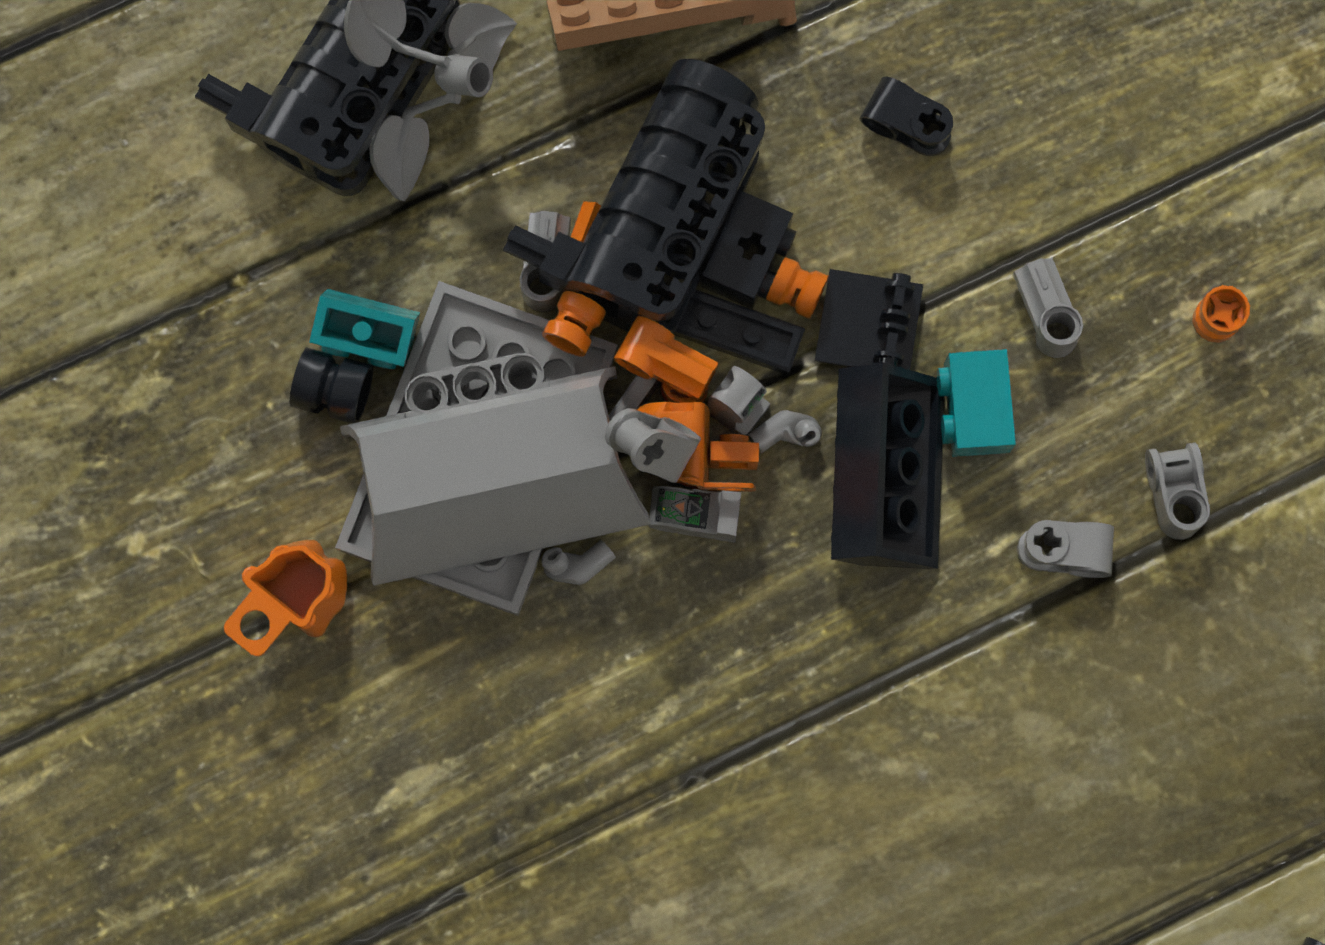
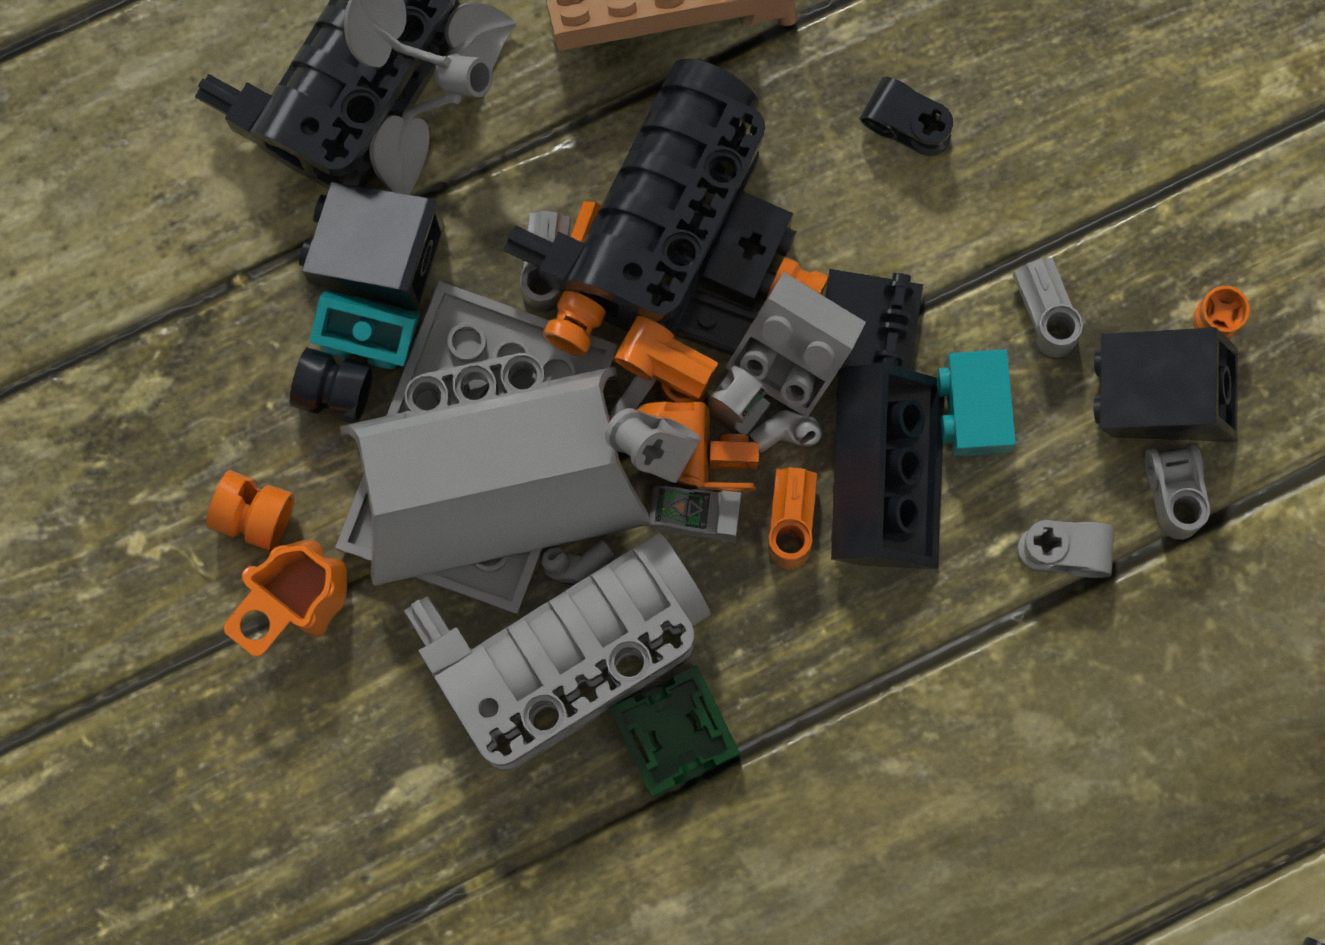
none -> orange wheel [206,470,295,552]
none -> slope [299,182,445,312]
none -> light grey piece [404,532,711,771]
none -> dark green brick [609,665,740,798]
none -> light grey slope [725,272,866,418]
none -> orange piece [768,467,818,570]
none -> black slope [1093,327,1238,442]

